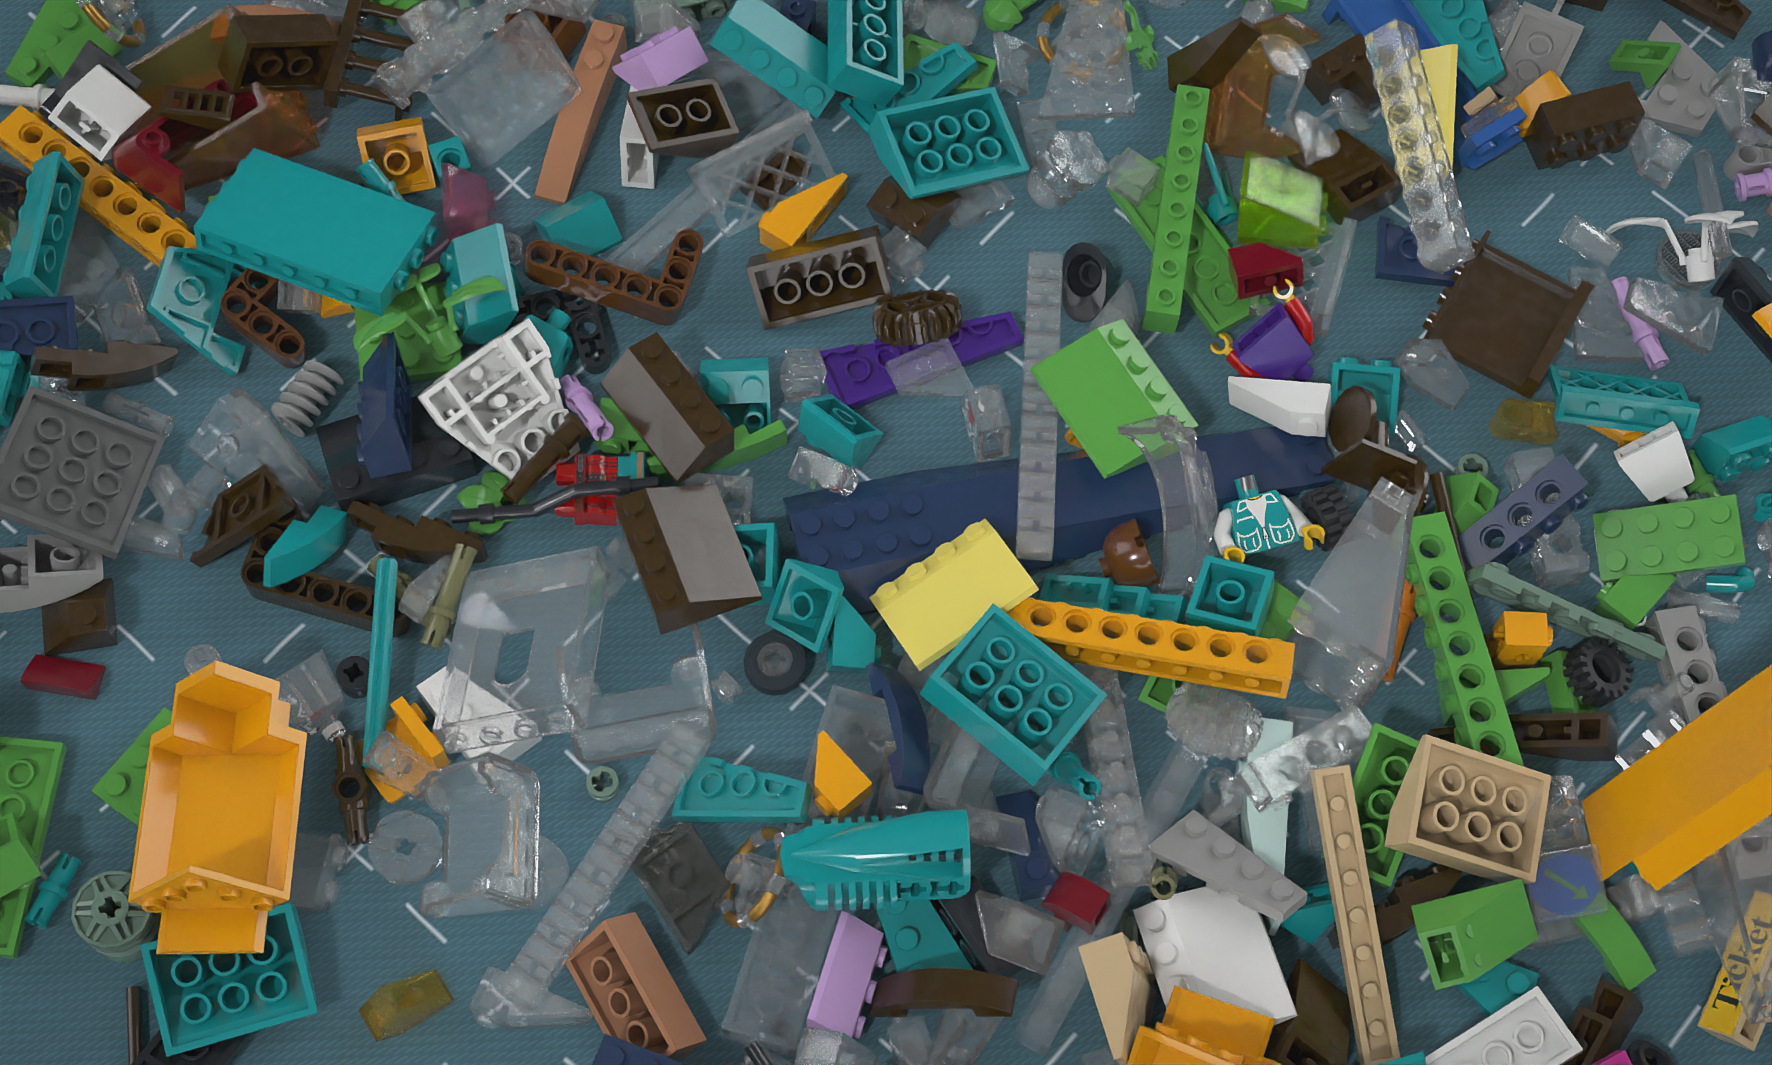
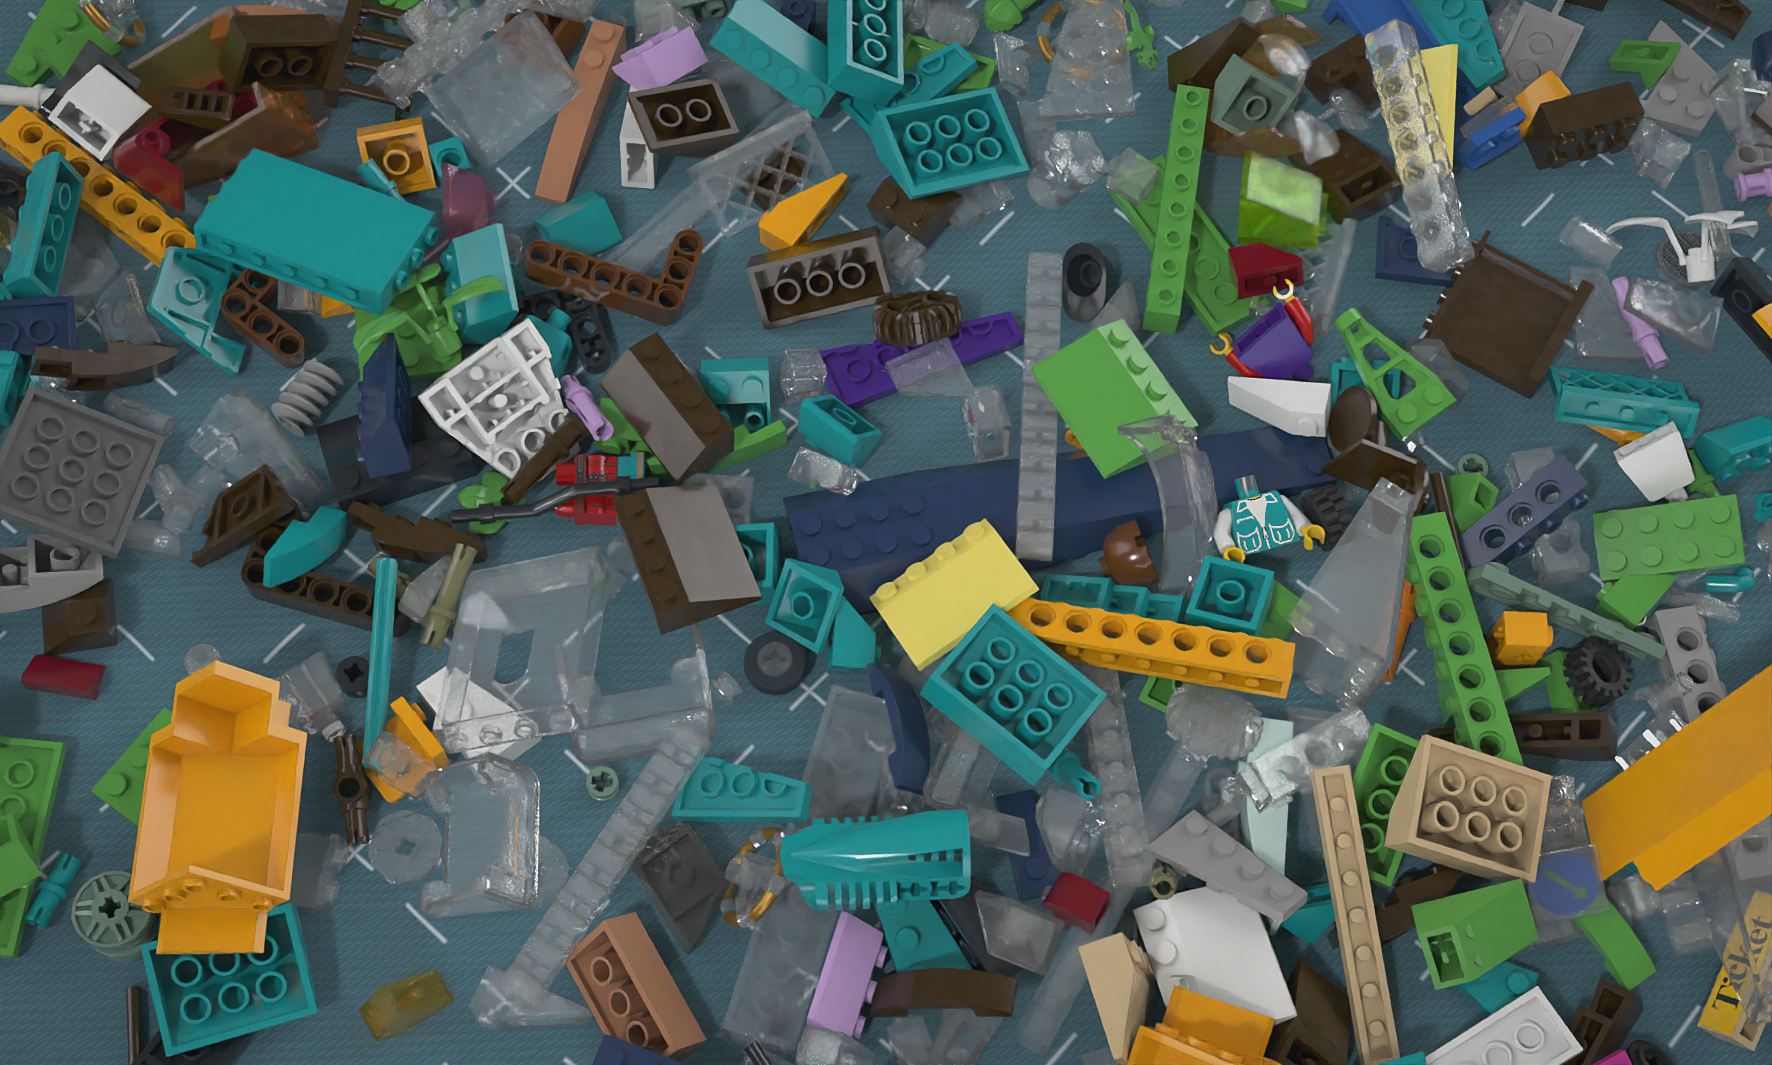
light orange slope [814,730,872,822] -> none
teal plant [1195,143,1239,226] -> none
clear yellow piece [1489,399,1558,445] -> none
none -> sand green slope [1210,54,1297,149]
none -> bright green plate [1333,307,1456,442]

